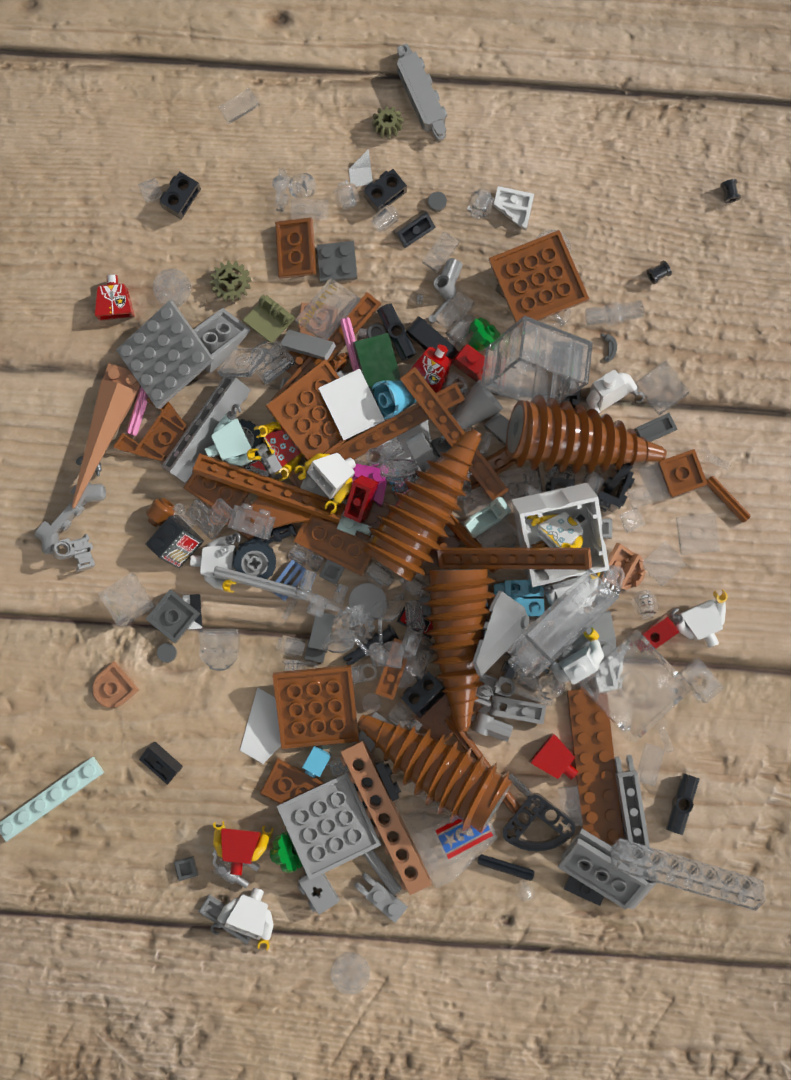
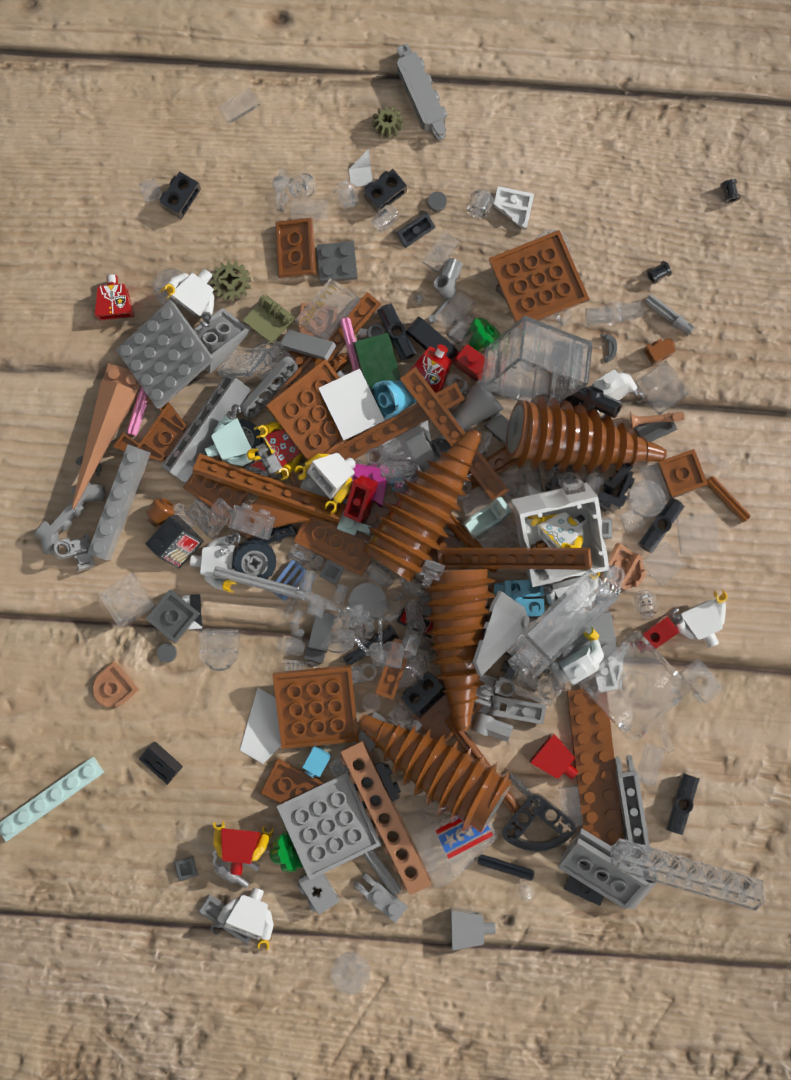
none -> light grey brick [87,445,150,560]
none -> white torso [160,269,214,327]
none -> light grey beam [241,357,298,419]
none -> clear arm [289,609,304,639]
none -> clear plate [420,559,445,588]
none -> light grey torso [451,908,495,950]
none -> clear tile [557,472,585,496]
none -> black piece [563,379,622,418]
none -> clear tile [627,480,666,519]
none -> nougat piece [630,411,684,429]
none -> black piece [638,497,685,553]
none -> dark orange brick [643,338,676,366]
none -> light grey axle [645,294,695,337]

